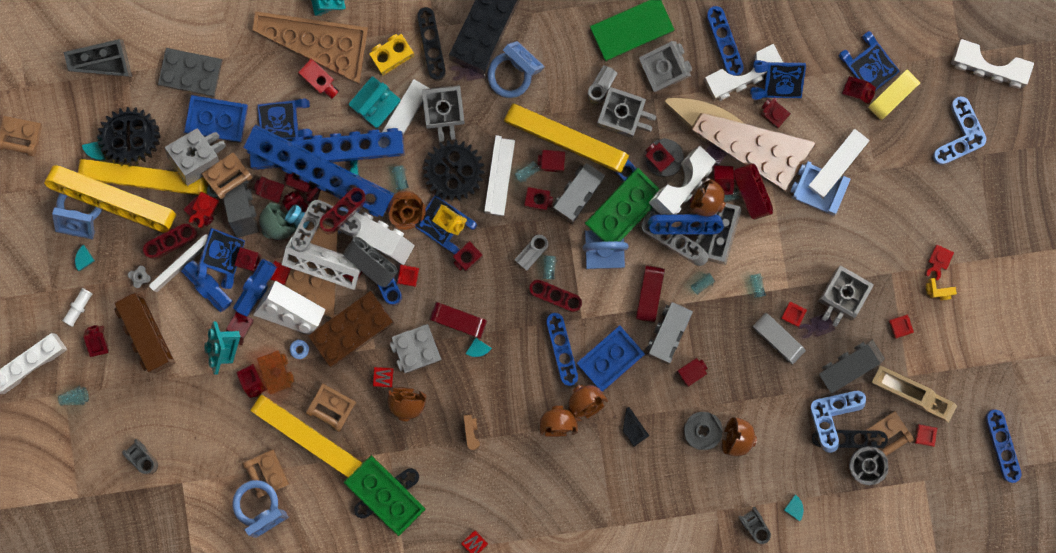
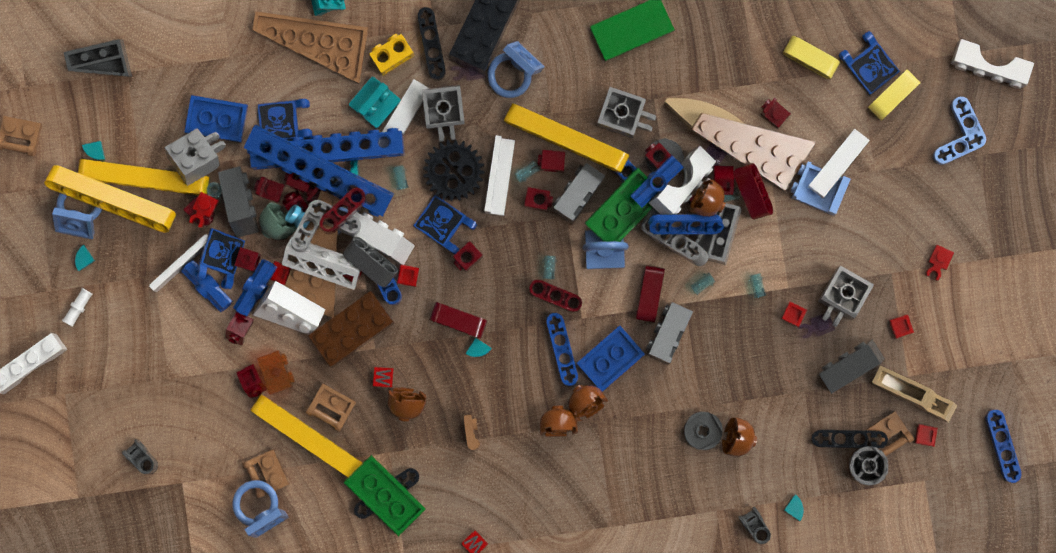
clear light blue cone [58,386,89,406] -> none
dark red bracket [83,325,109,357] -> none
black gear [97,107,161,167] -> none
reddish brown brick [114,293,175,373] -> none
light grey plate [128,266,151,288] -> none
dark red beam [143,223,198,260] -> none
dark grey plate [158,48,223,97] -> none
medium nougat plate [201,153,252,200] -> none
teal bracket [204,321,240,375] -> none
light blue plate [290,340,309,359] -> none
red torso [298,58,339,99] -> none
dark orange cylinder [386,190,426,230] -> none
light grey plate [390,324,442,373] -> none
yellow bracket [432,205,467,235] -> none
light grey piece [515,235,549,271] -> none
light grey piece [588,65,618,104] -> none
black tile [623,407,649,447] -> none
light grey plate [639,41,692,92] -> none
dark red brick [677,358,708,387] -> none
white arch [704,44,783,101] -> none
blue beam [707,6,744,76] -> none
flag [750,60,806,100] -> none
light grey beam [752,313,806,365] -> none
light blue beam [811,391,866,453] -> none
dark red bracket [842,76,876,105] -> none
yellow bracket [926,278,957,301] -> none
none -> blue piece [630,155,684,208]
none -> light yellow beam [783,36,840,80]

